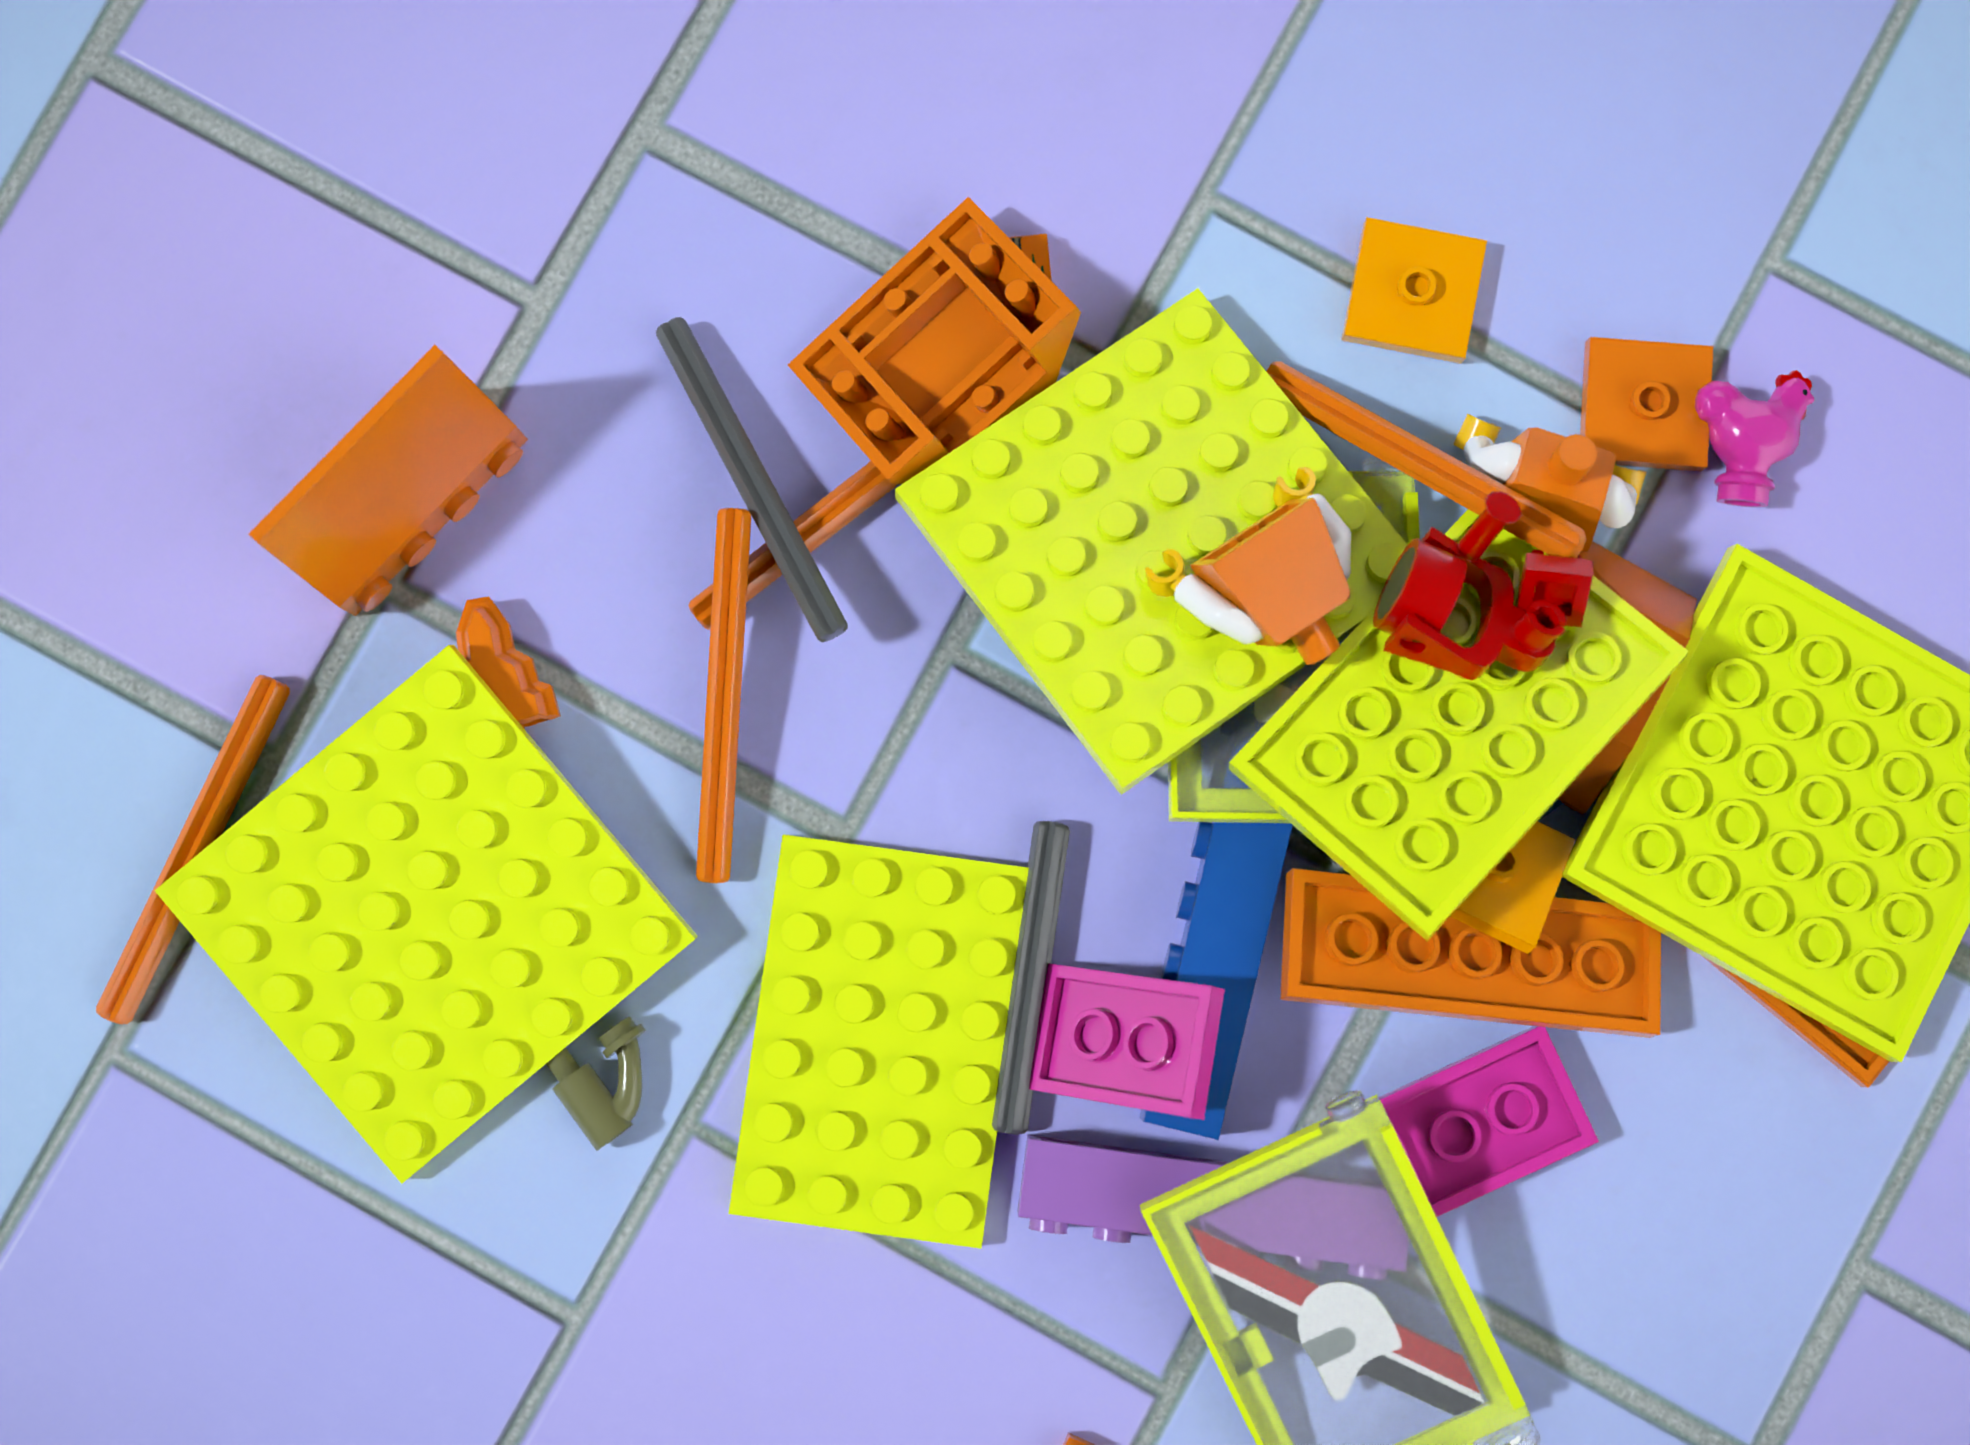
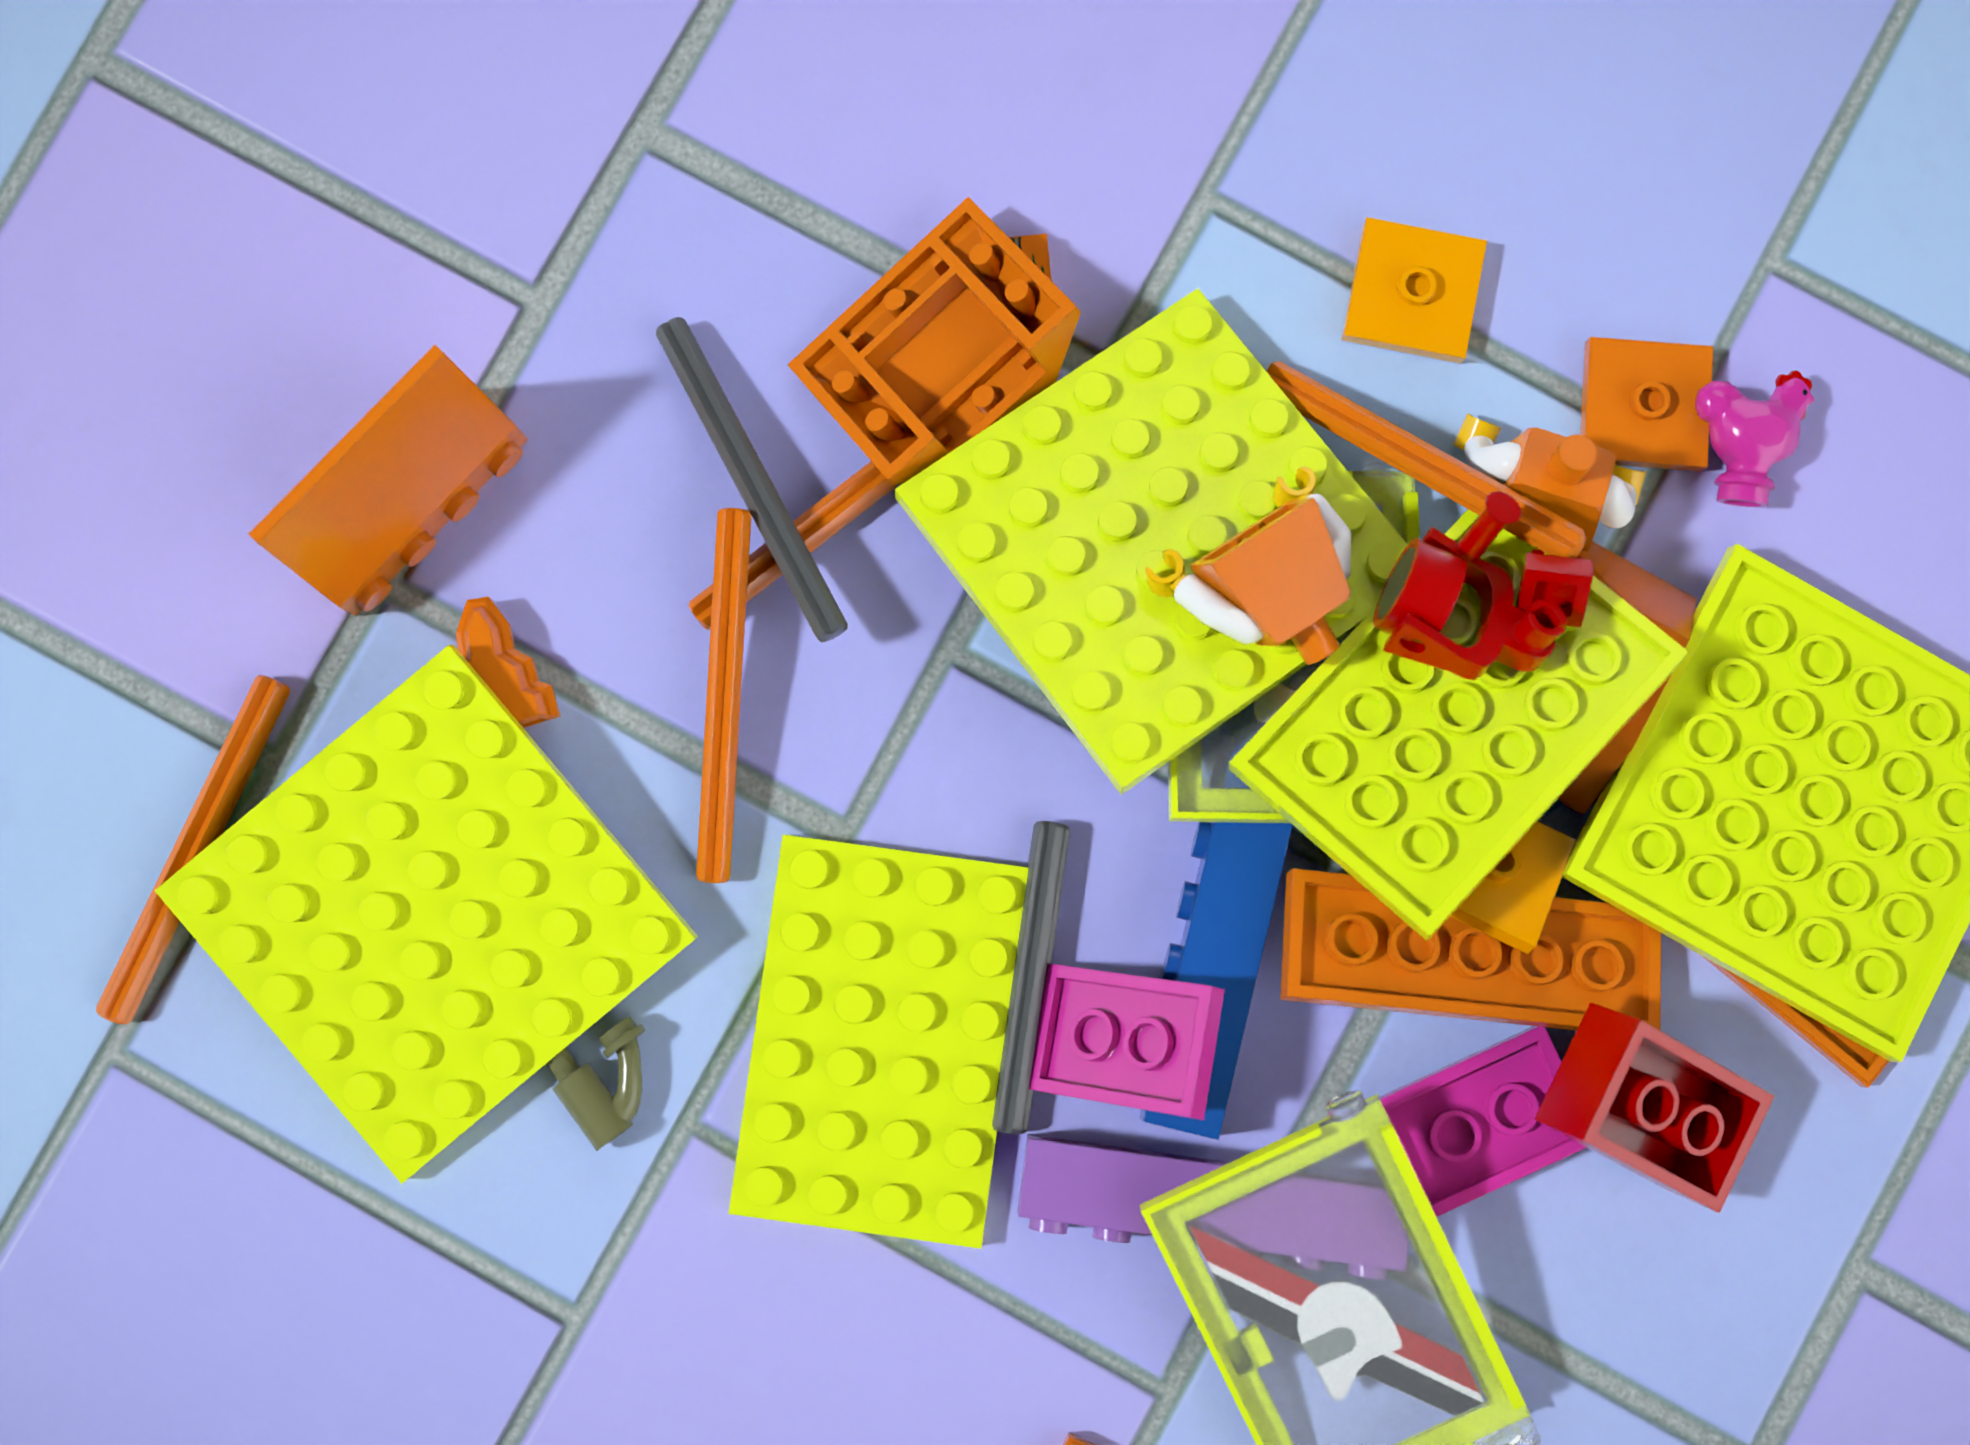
none -> red brick [1534,1002,1775,1214]

